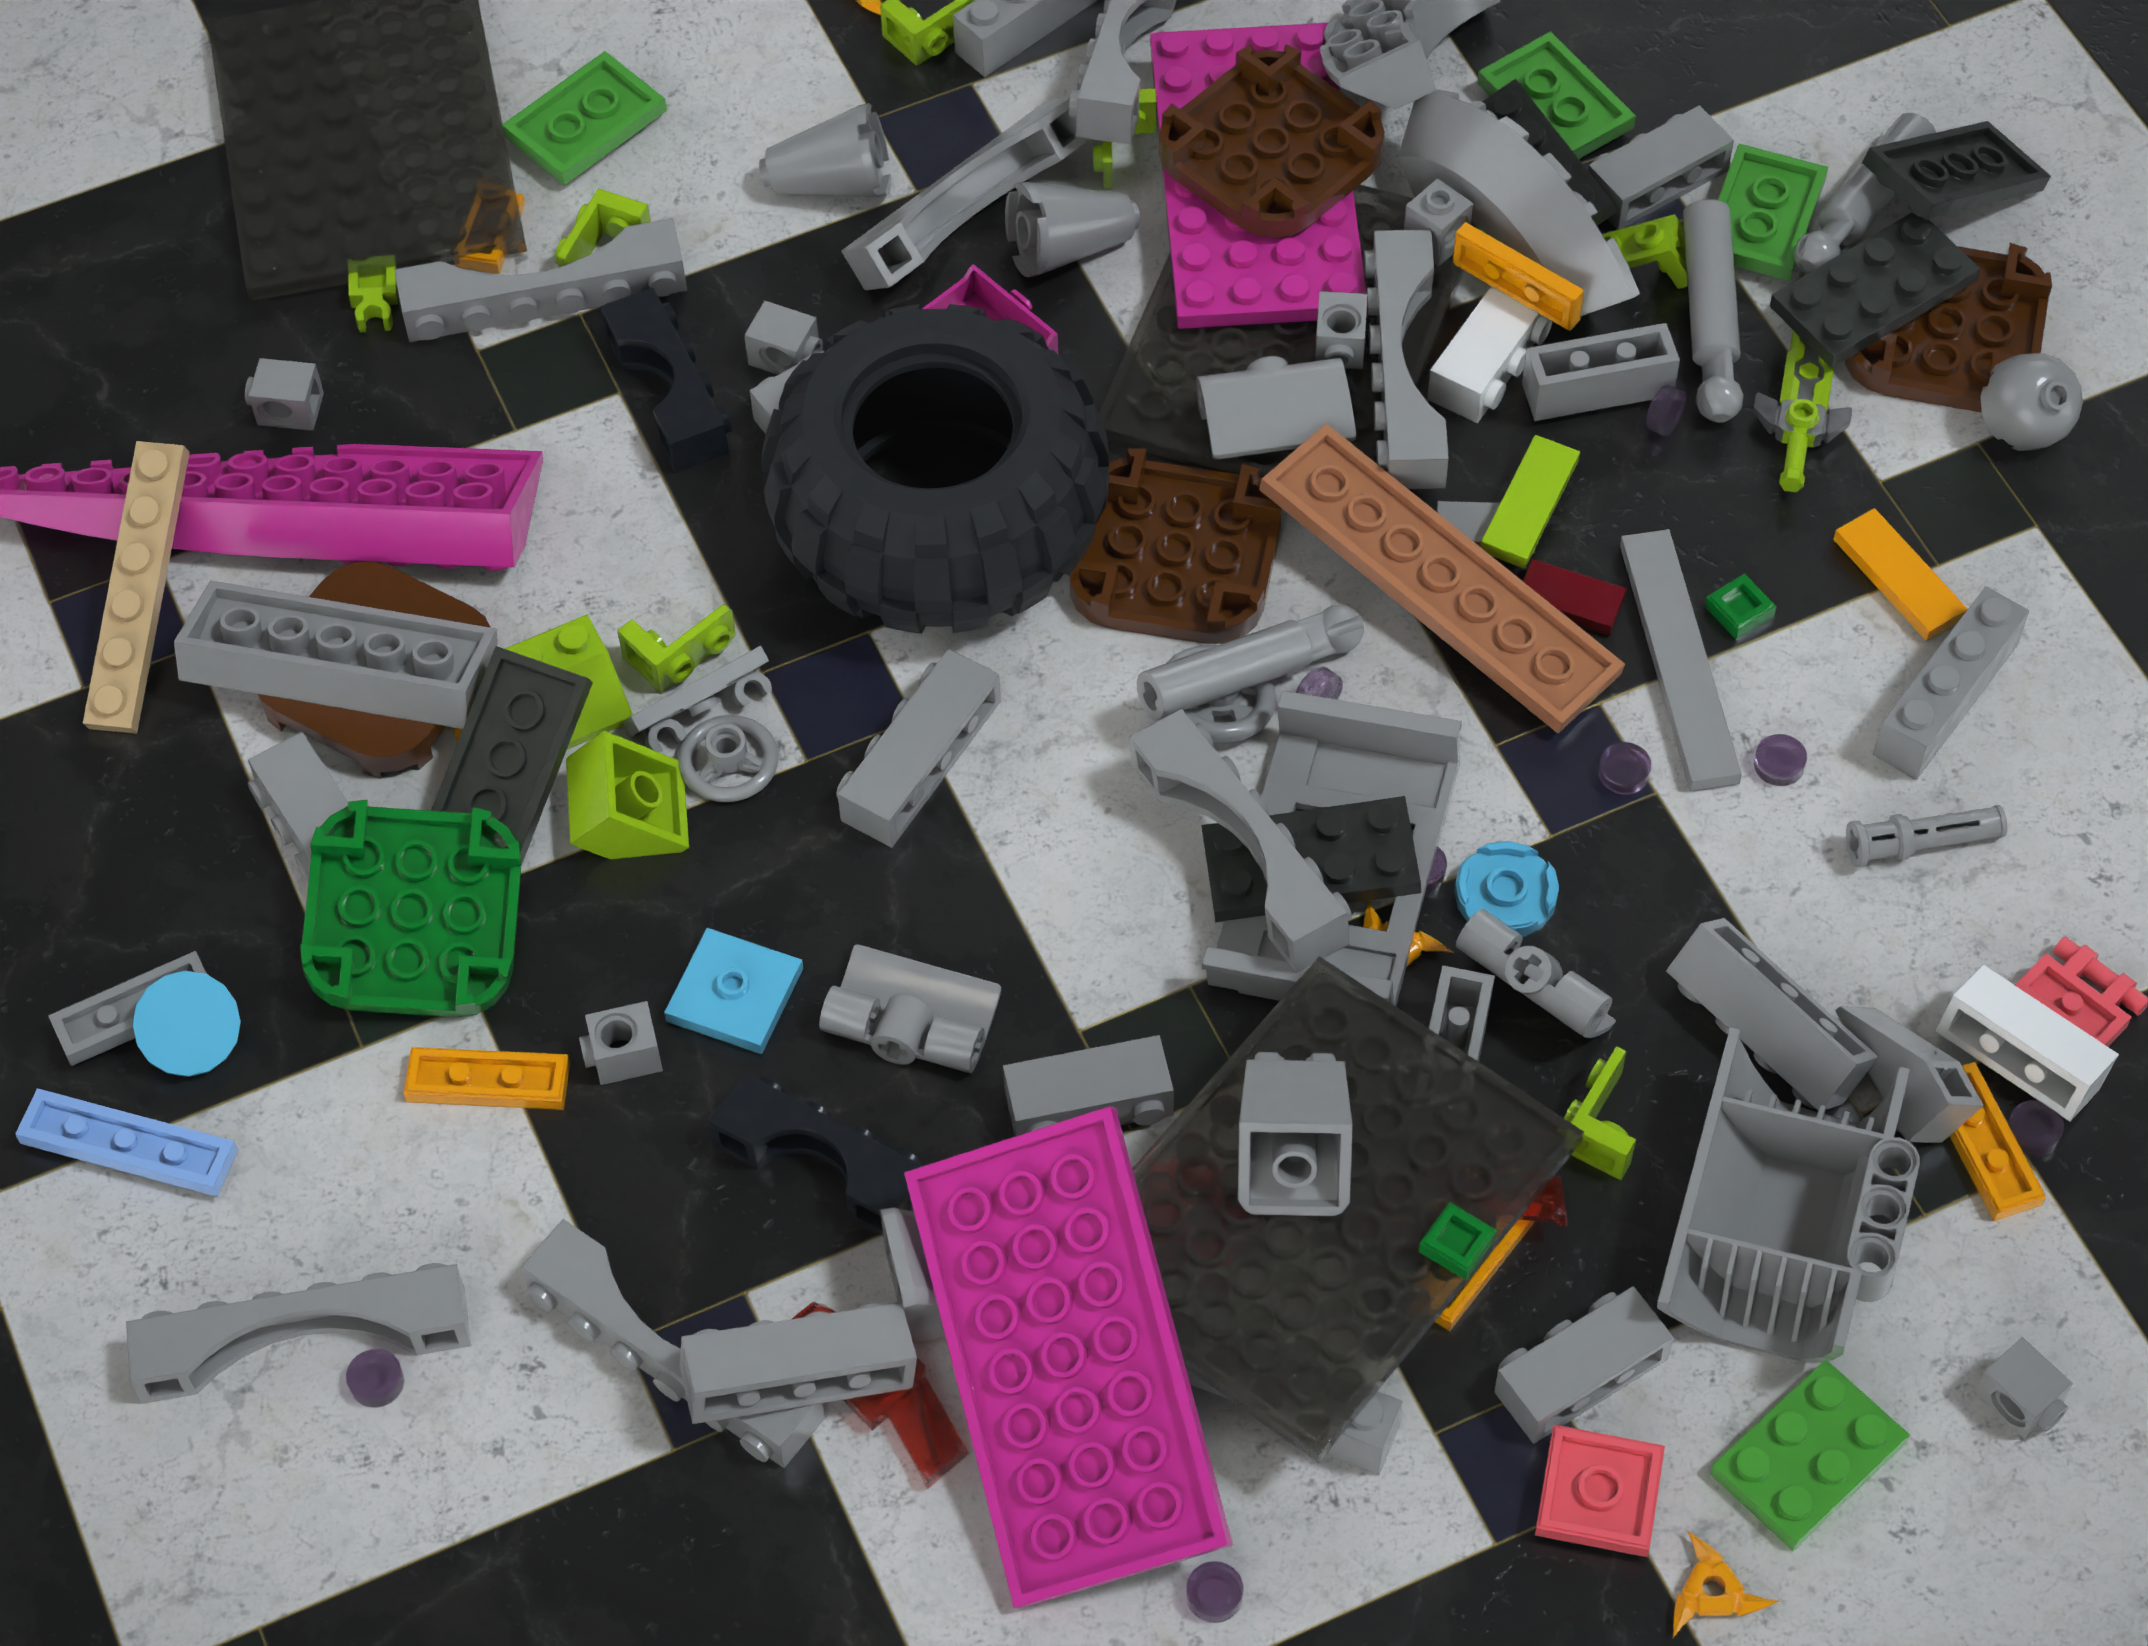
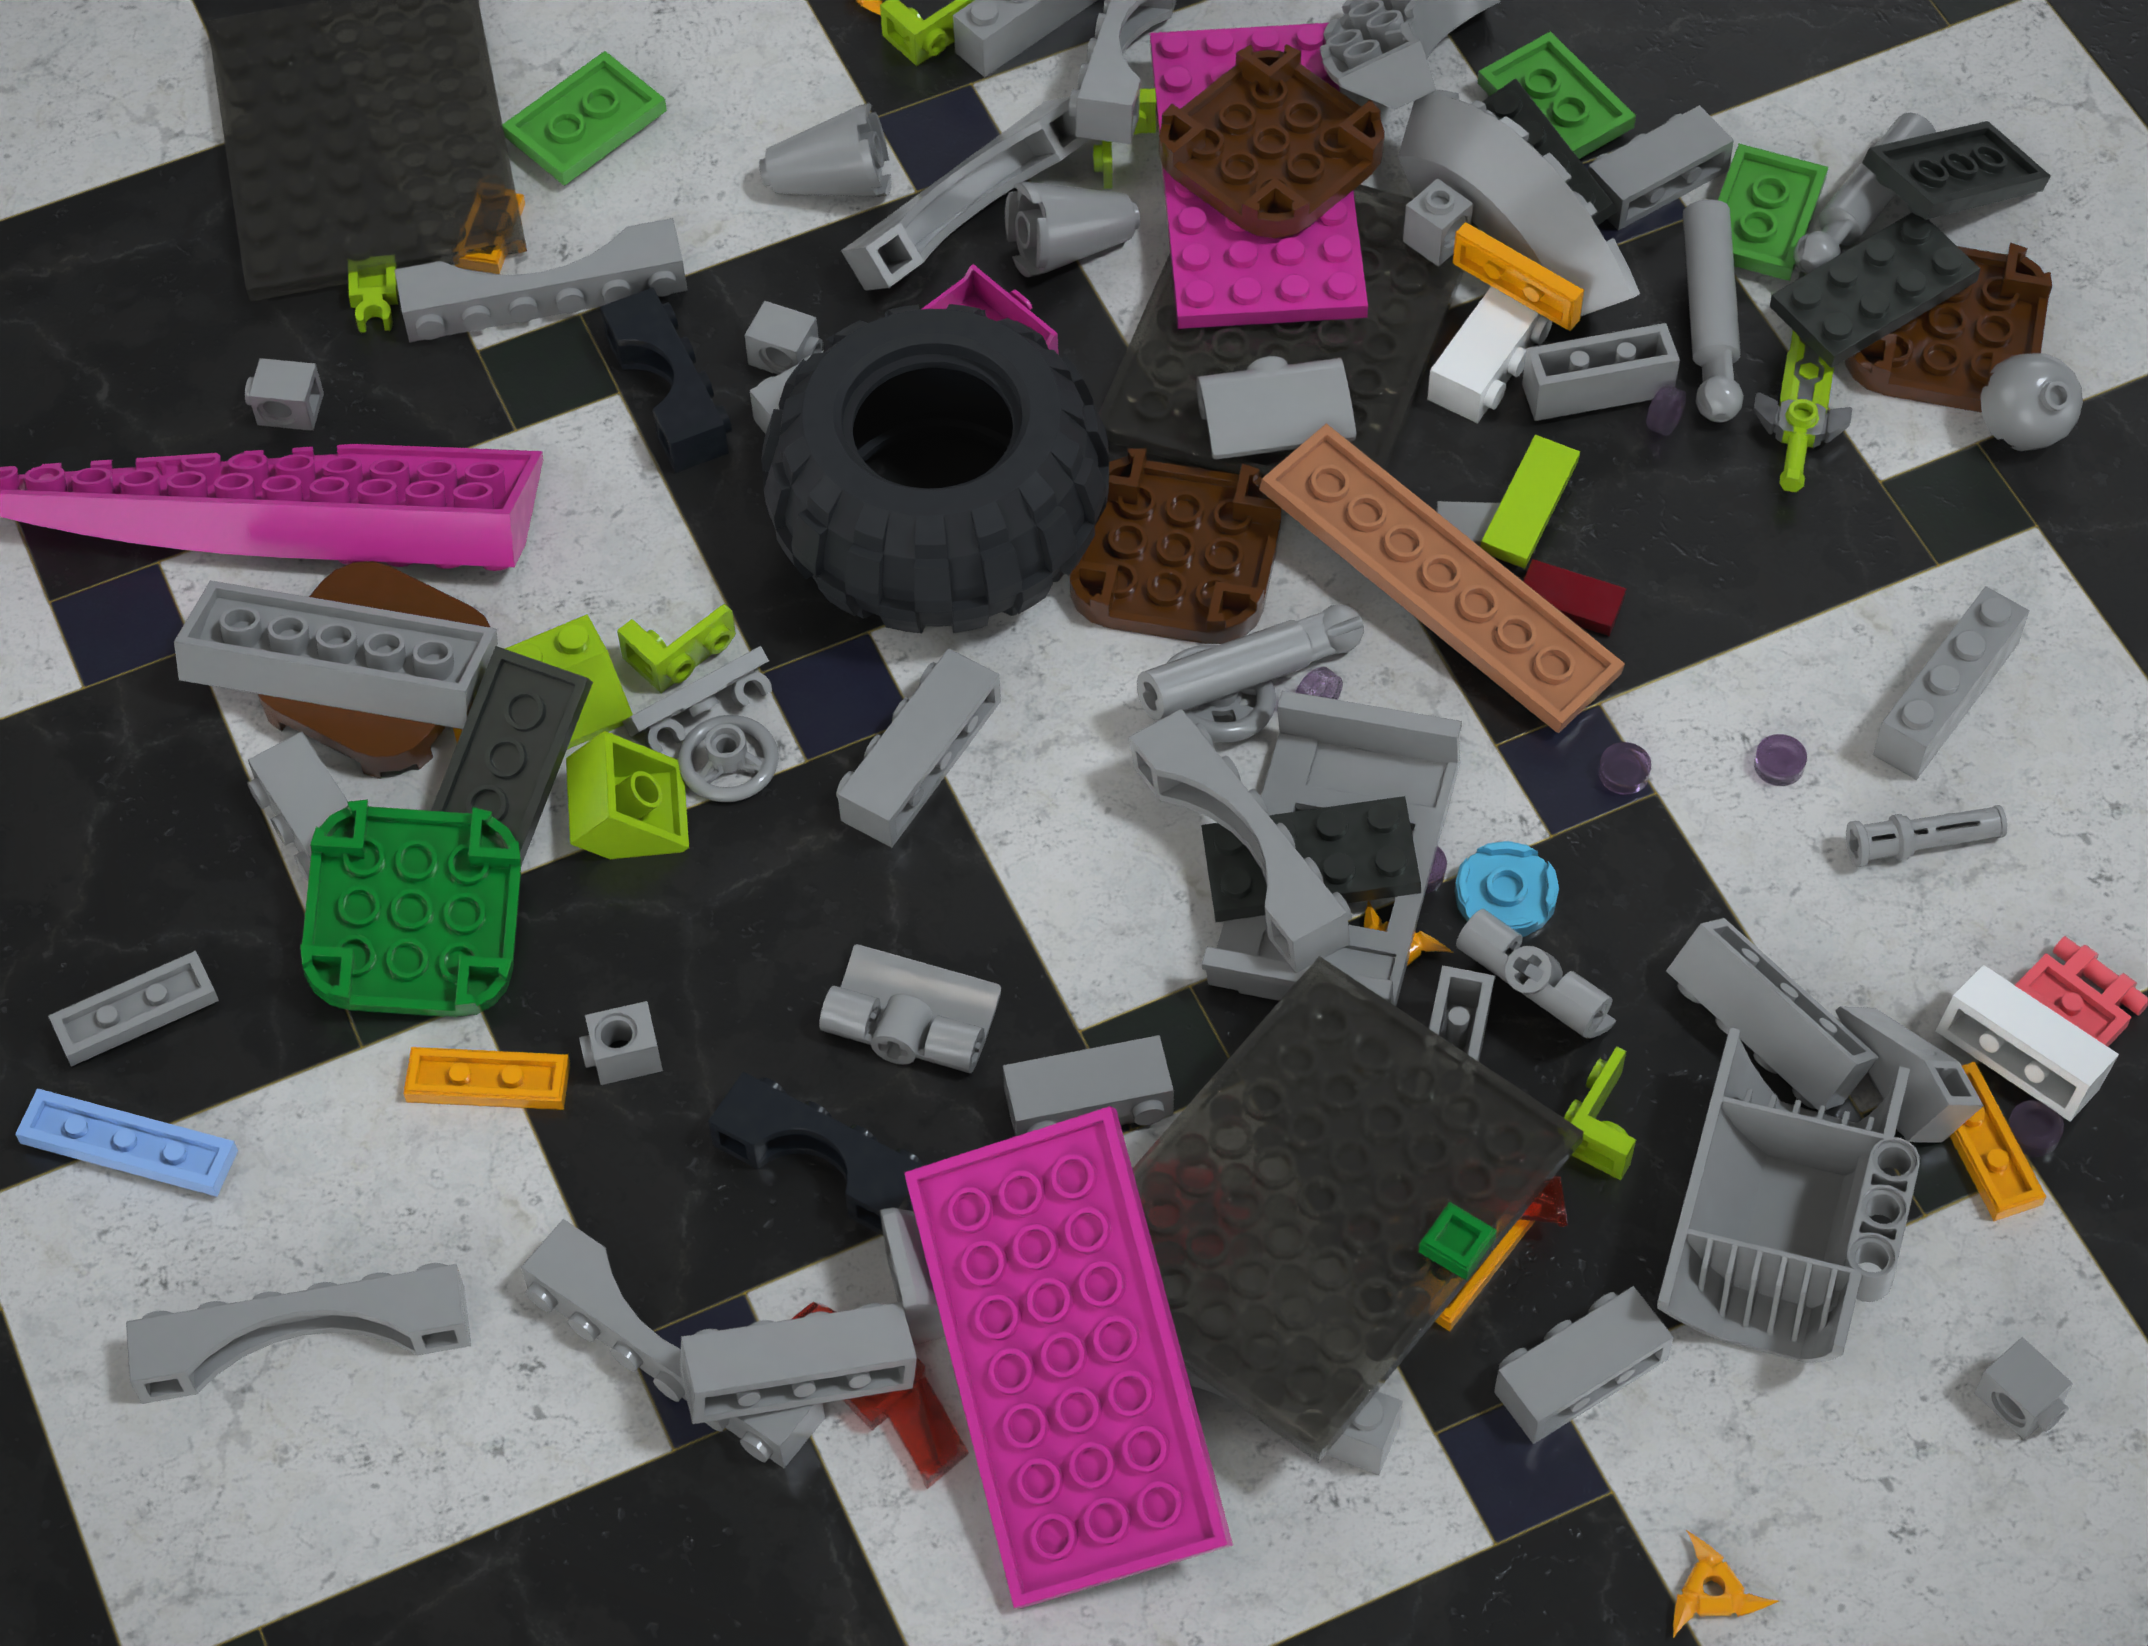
tan plate [83,441,190,734] -> none
medium azure tile [133,971,241,1077] -> none
clear purple tile [346,1349,404,1408] -> none
lime bracket [555,188,651,267] -> none
medium azure plate [664,928,804,1054] -> none
clear purple tile [1186,1561,1243,1623] -> none
light grey hips [1238,1052,1352,1216] -> none
light grey brick [1315,291,1368,369] -> none
light grey arch [1364,230,1449,489] -> none
coral plate [1535,1424,1665,1557] -> none
lime bracket [1602,214,1688,289] -> none
light grey tile [1620,529,1742,791] -> none
green tile [1704,573,1777,640] -> none
bright green plate [1710,1361,1910,1551] -> none
light orange tile [1834,508,1968,641] -> none

